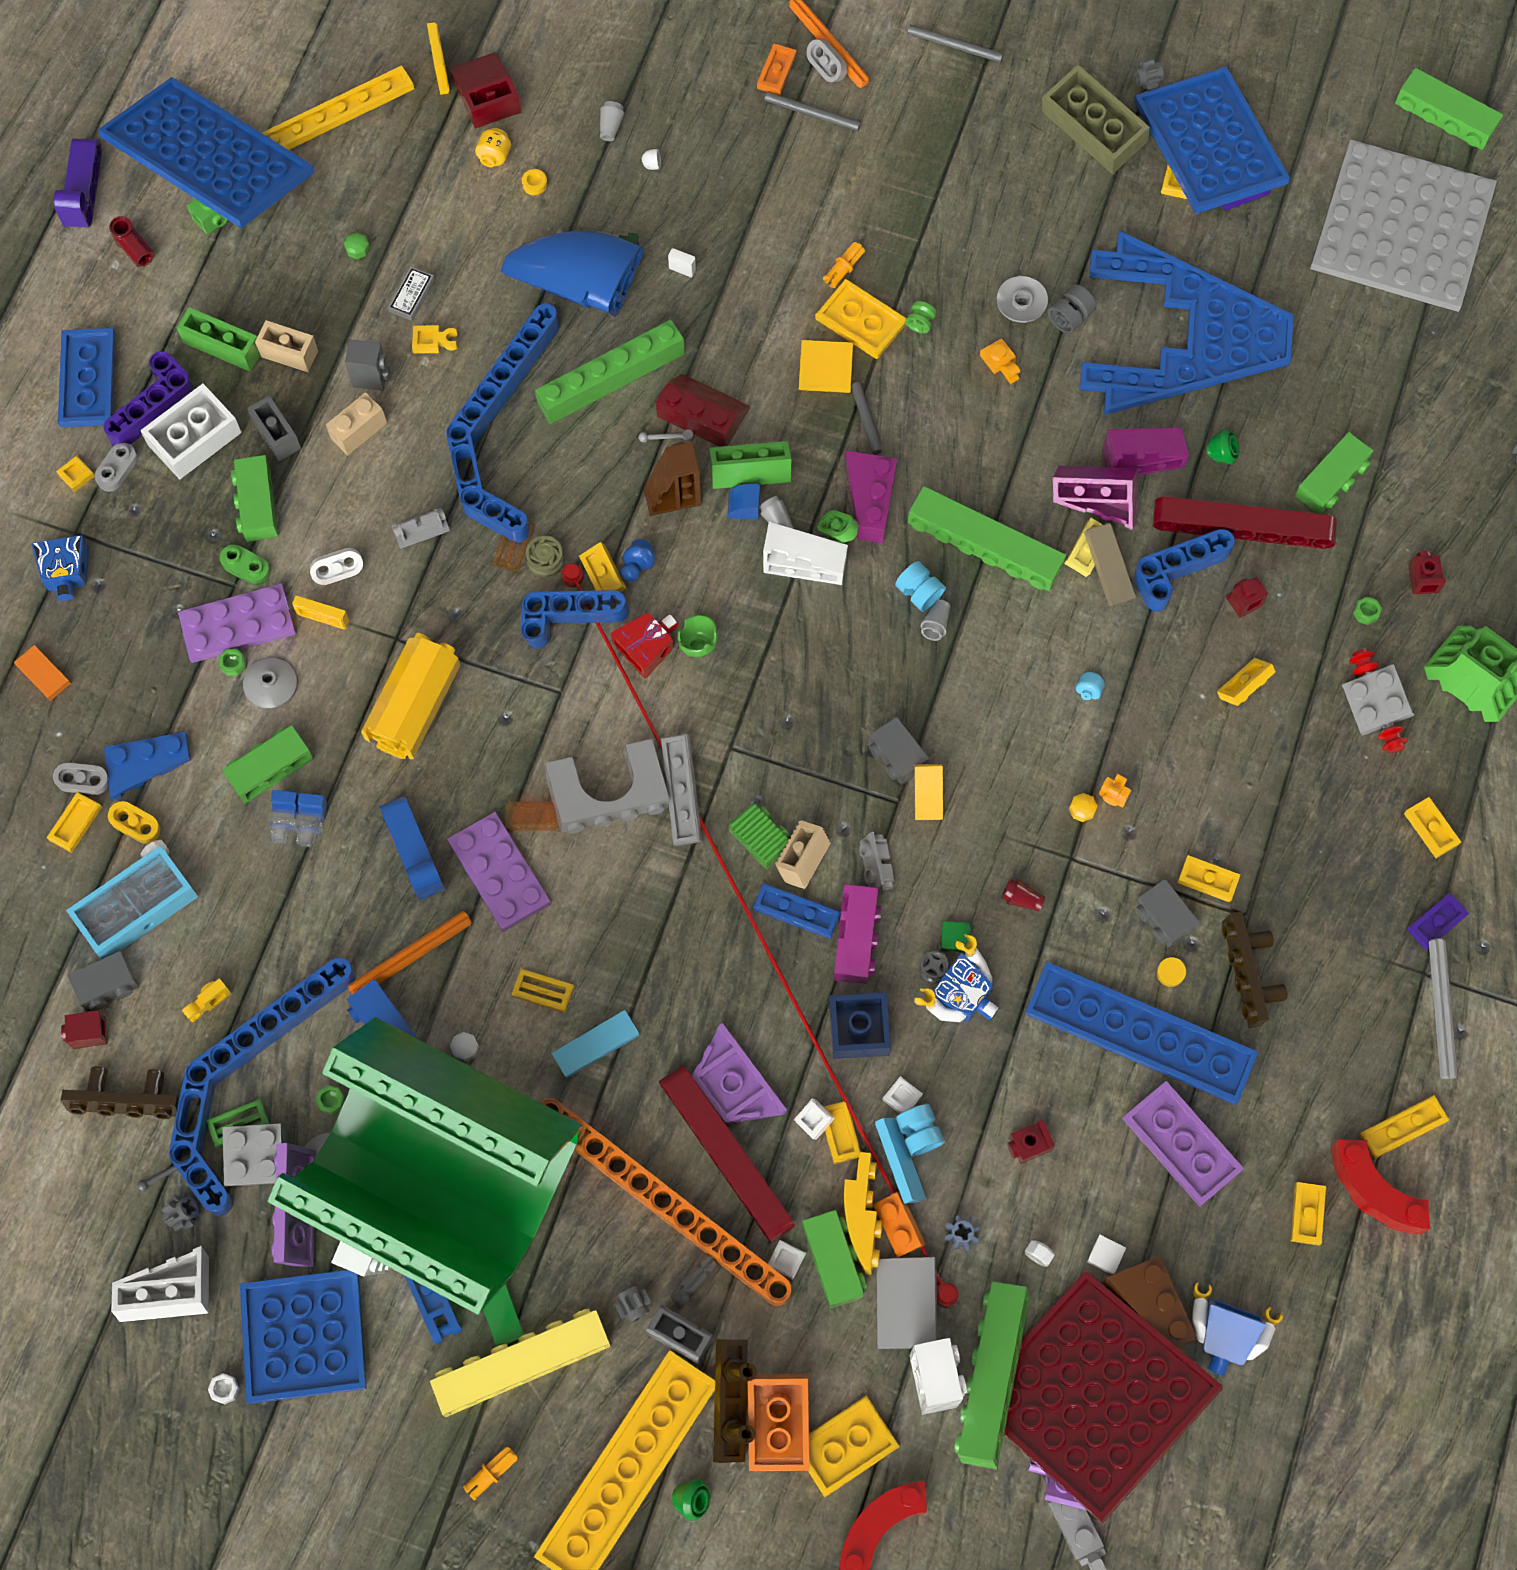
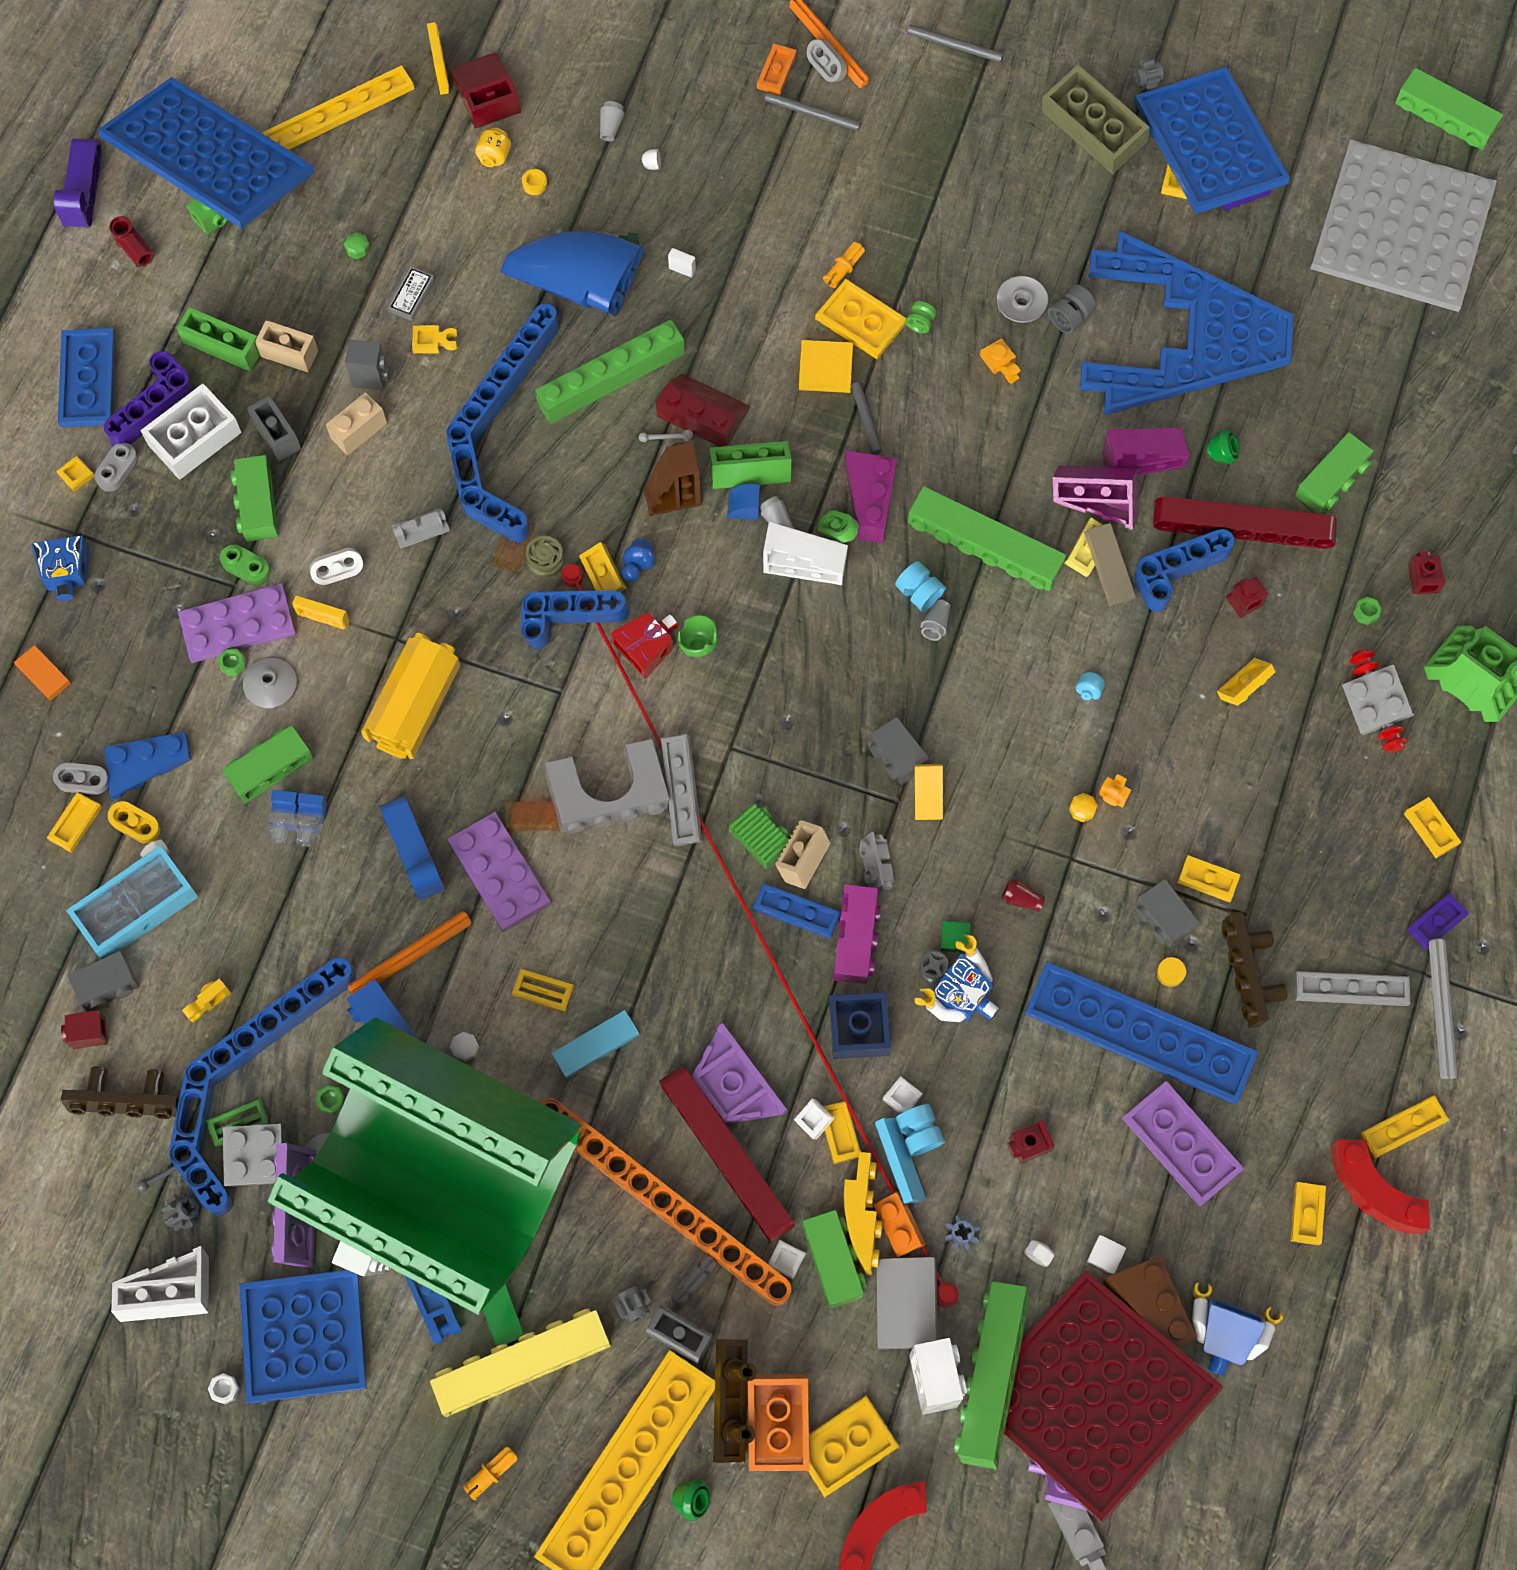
none -> light grey tile [1295,971,1410,1006]

